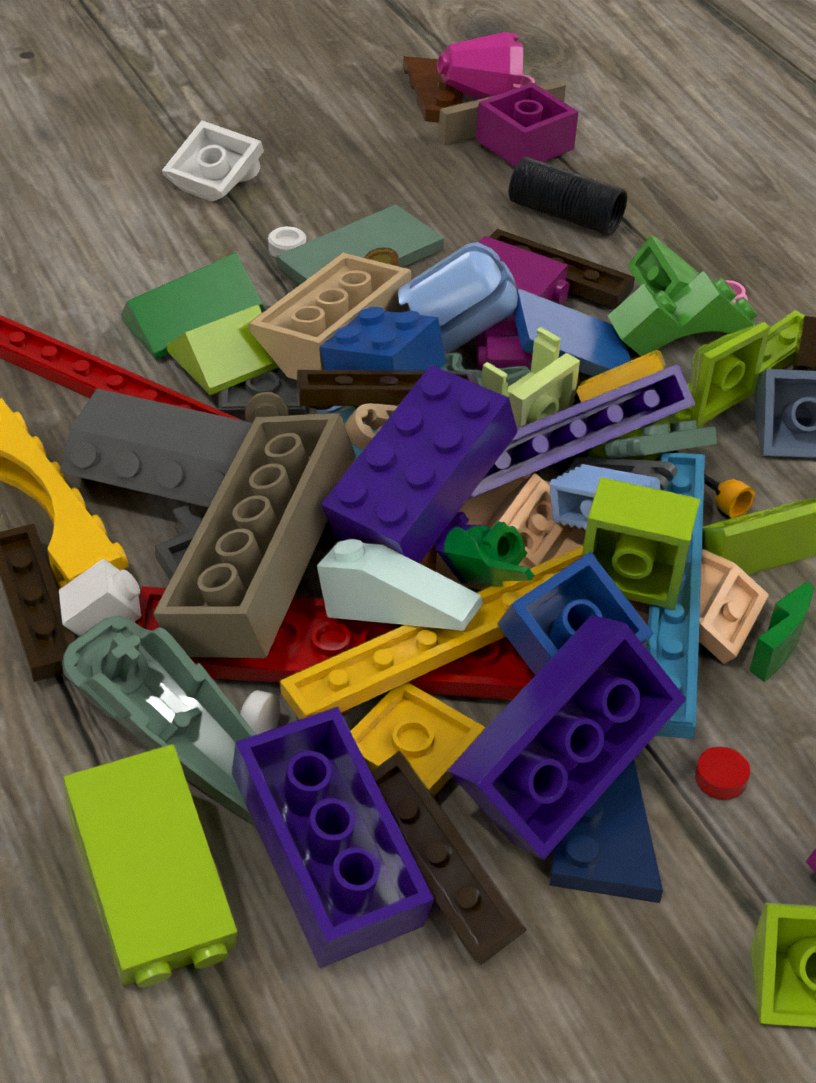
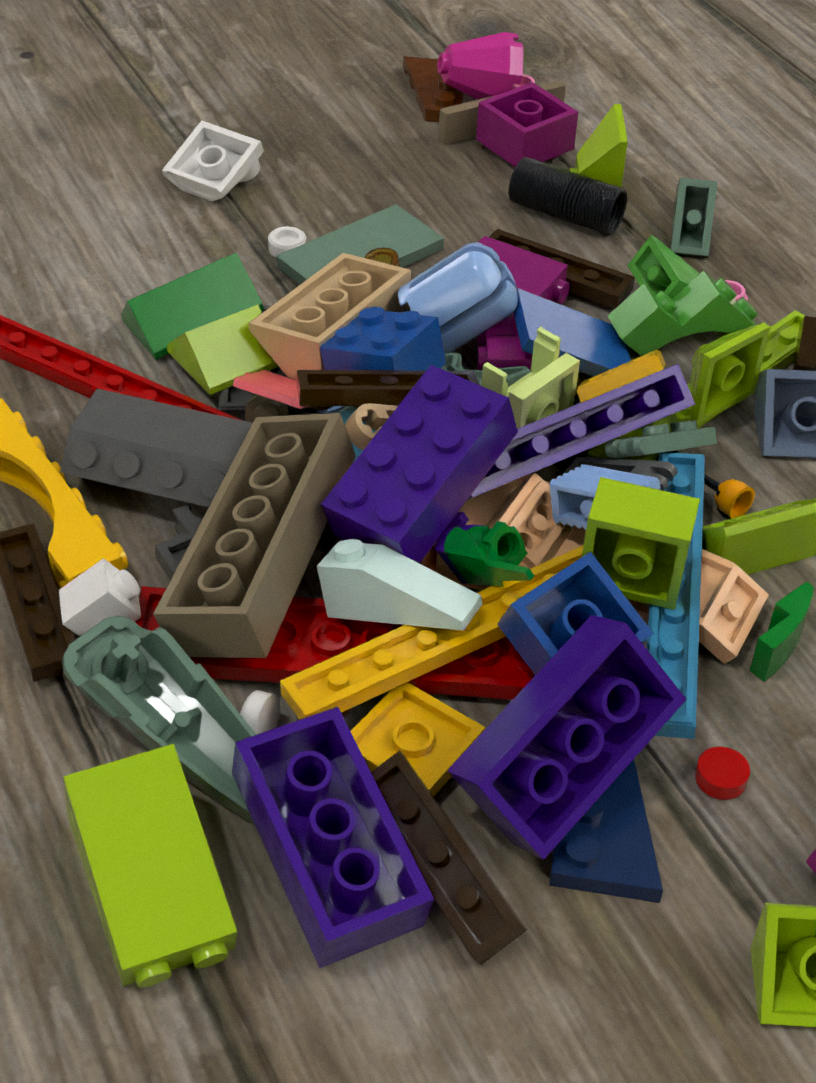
none -> coral piece [233,370,309,409]
none -> lime slope [569,104,628,187]
none -> sand green slope [670,178,718,258]

